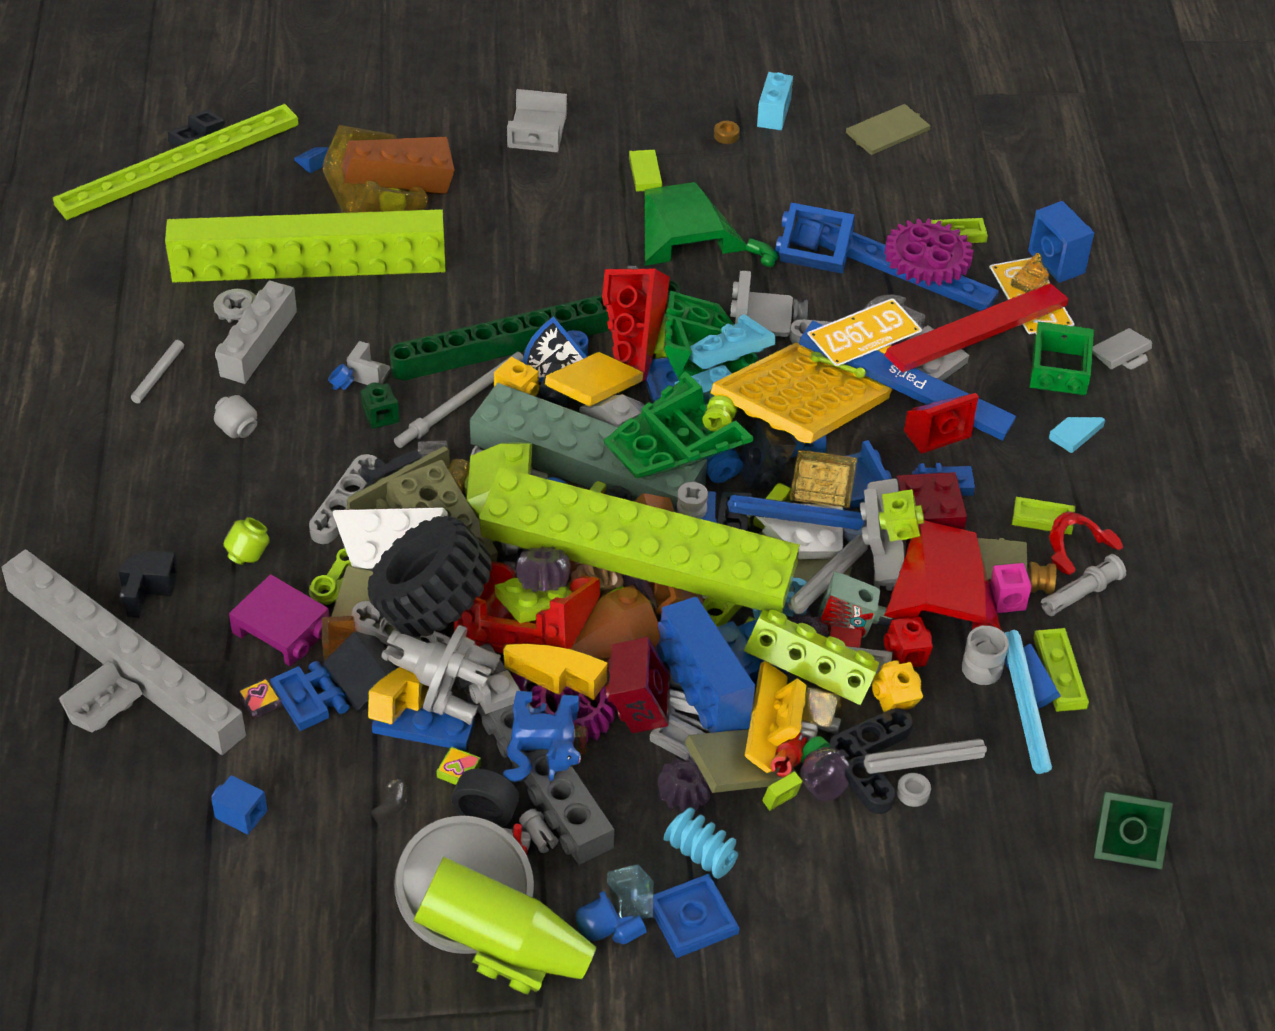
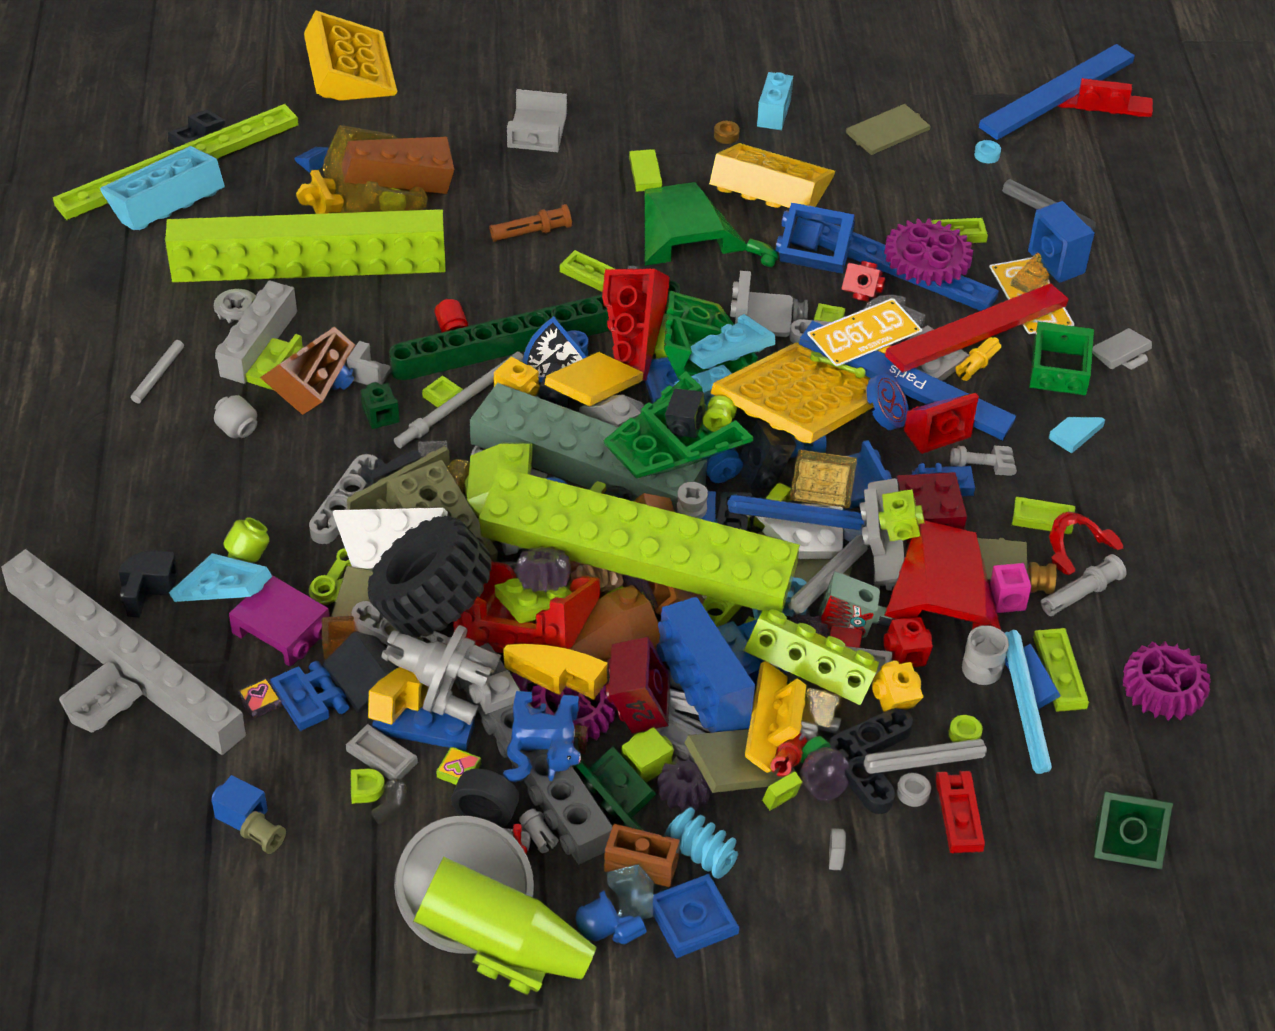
none -> medium azure slope [100,146,225,230]
none -> medium azure wing [169,553,272,602]
none -> olive bush [240,811,286,854]
none -> lime bracket [246,334,304,391]
none -> dark orange wedge [260,326,355,415]
none -> yellow hips [296,170,344,214]
none -> yellow slope [304,10,397,101]
none -> light grey tile [346,724,418,784]
none -> lime tile [351,769,385,804]
none -> lime tile [422,375,463,407]
none -> red brick [434,299,468,332]
none -> dark orange pin [489,204,572,242]
none -> lime tile [560,250,615,292]
none -> dark green bracket [572,746,657,831]
none -> dark orange brick [604,824,680,887]
none -> lime brick [621,727,674,782]
none -> black brick [665,388,706,438]
none -> yellow slope [709,143,835,208]
none -> lime tile [814,303,845,322]
none -> light grey tile [829,828,846,870]
none -> brick [842,261,886,302]
none -> blue tile [866,373,909,430]
none -> red plate [936,771,985,853]
none -> lime tile [949,715,983,742]
none -> light grey hinge [950,445,1017,476]
none -> yellow axle [955,337,1001,381]
none -> medium azure tile [974,140,1001,164]
none -> blue tile [979,44,1135,140]
none -> dark grey axle [1002,179,1096,231]
none -> red bracket [1058,78,1153,117]
none -> magenta gear [1122,641,1210,721]

